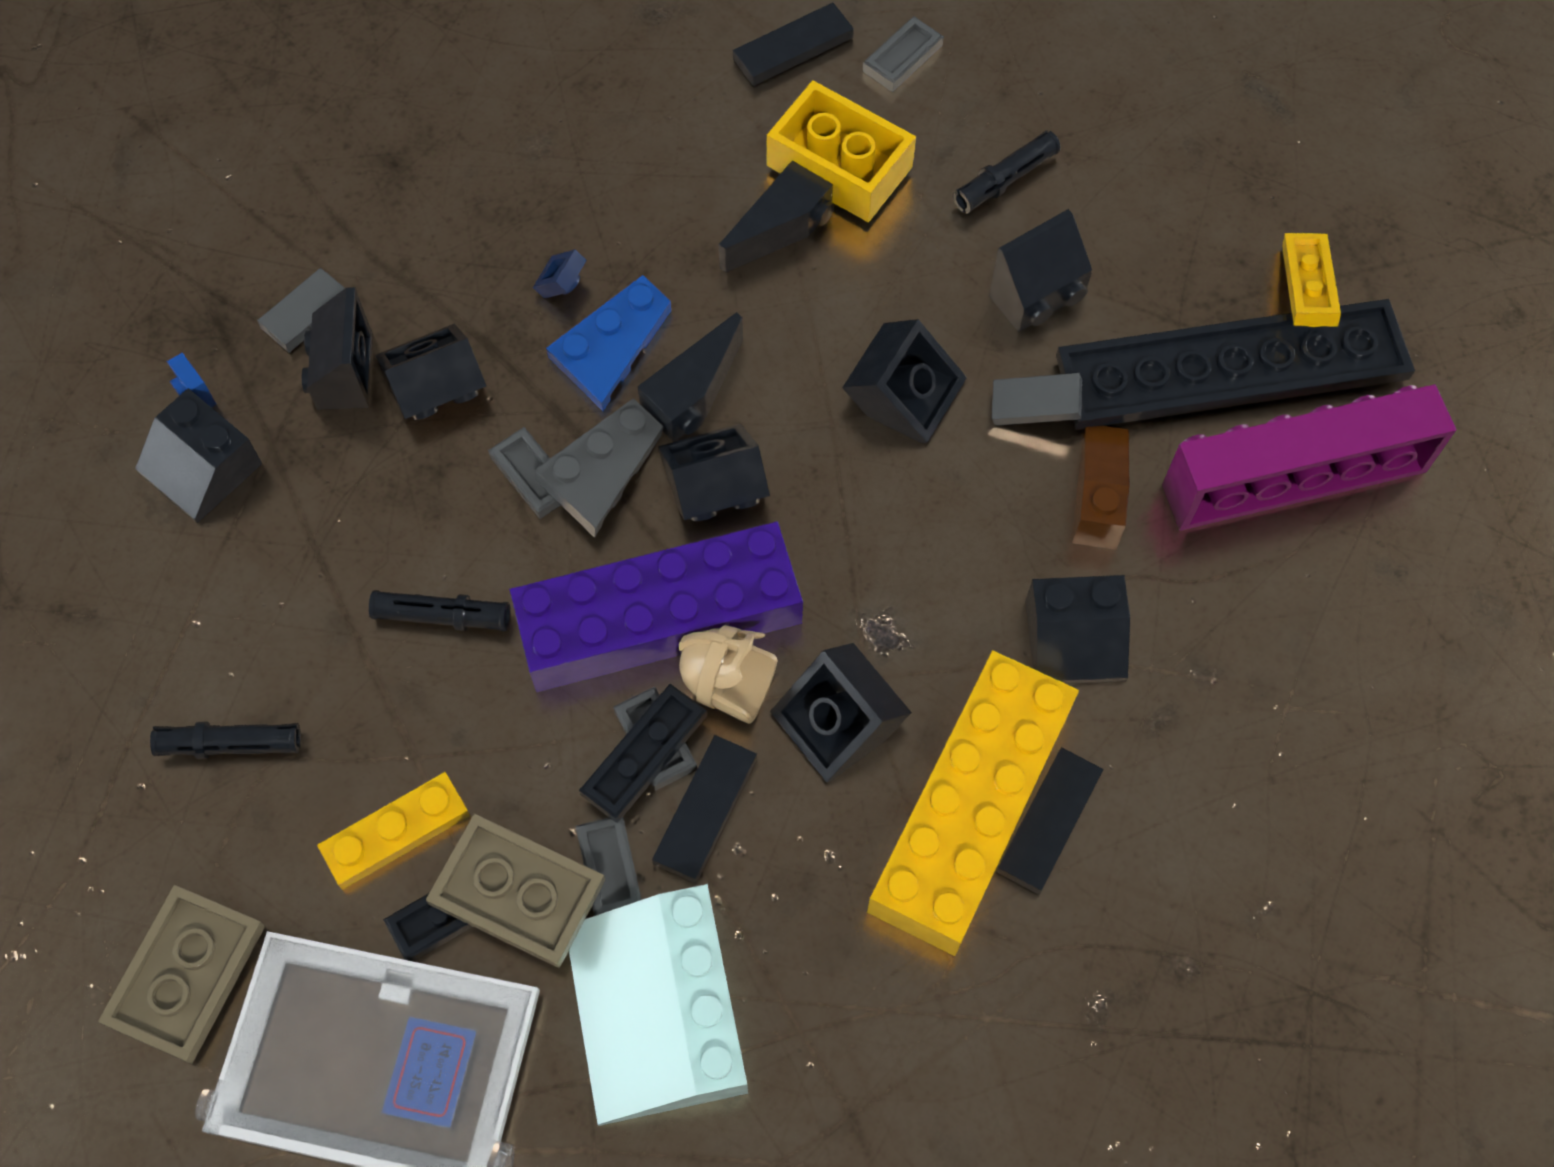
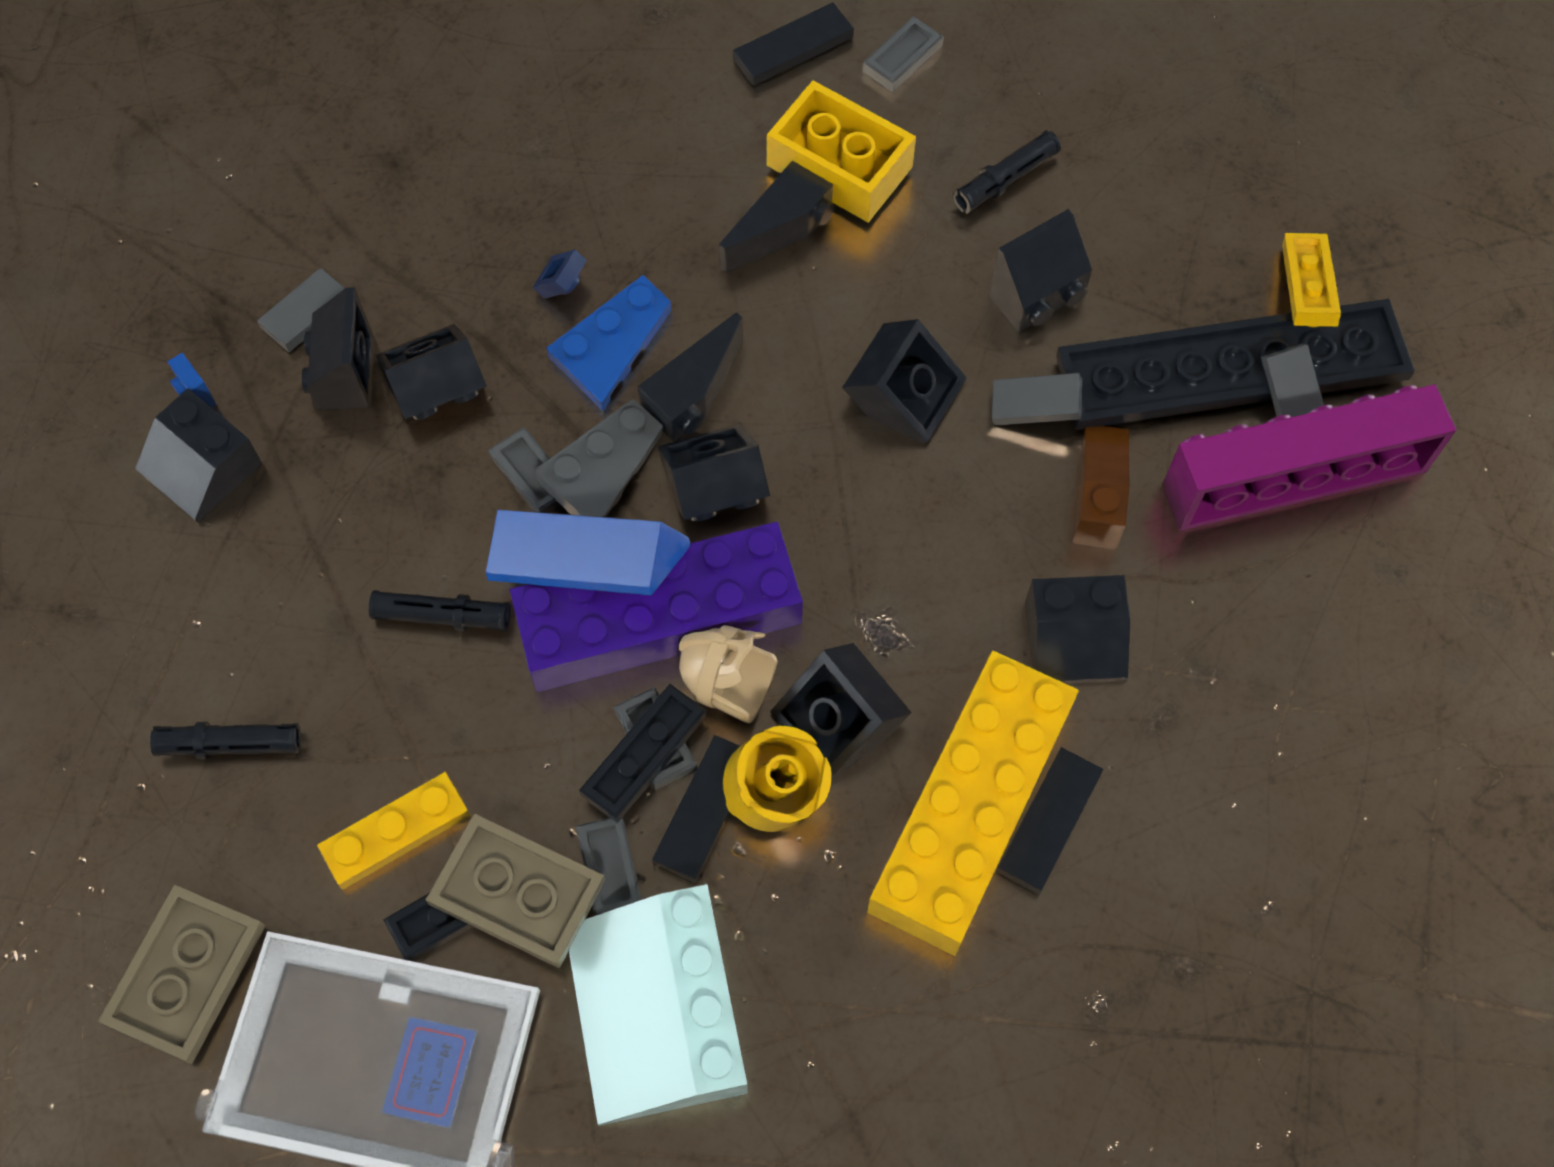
none -> slope [486,510,691,595]
none -> yellow brick [723,726,831,832]
none -> dark grey tile [1261,344,1323,417]

